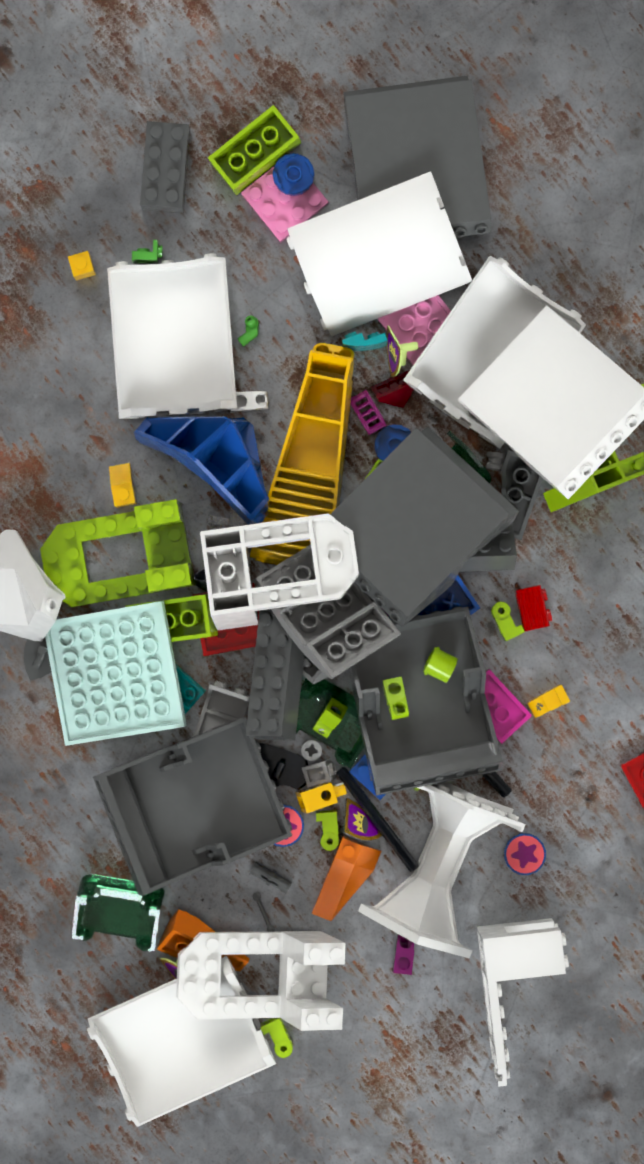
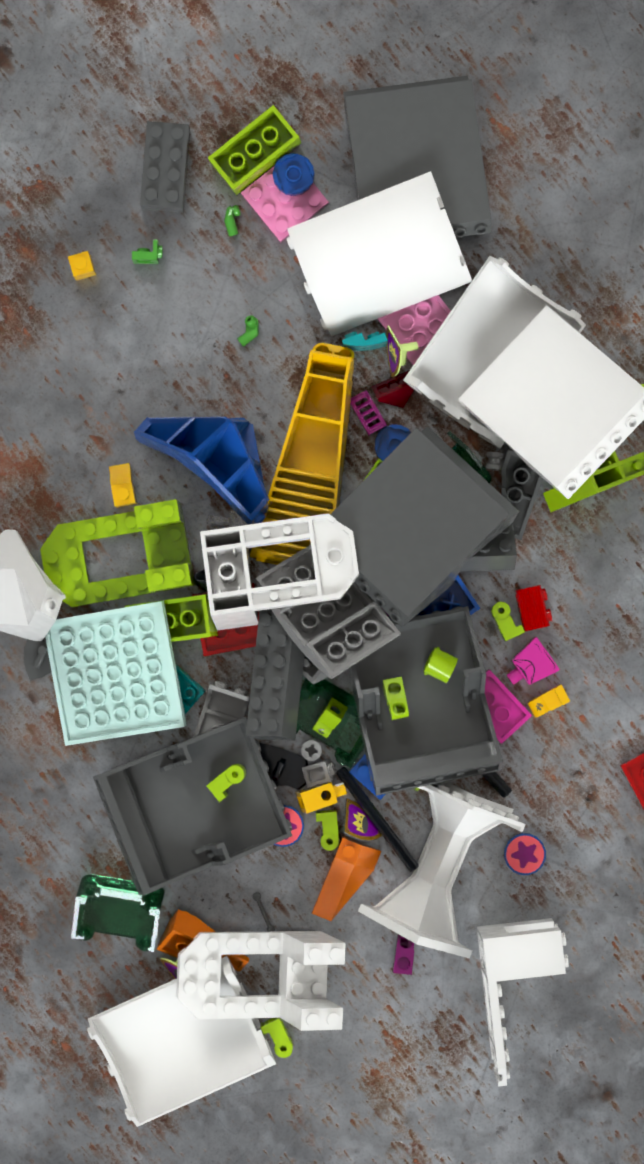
white panel [107,253,237,419] -> none
white leg [230,391,269,413] -> none
dark grey pin [250,862,292,894] -> none
none -> lime leg [206,764,246,802]
none -> bright green arm [224,205,241,236]
none -> dark pink torso [506,637,560,685]

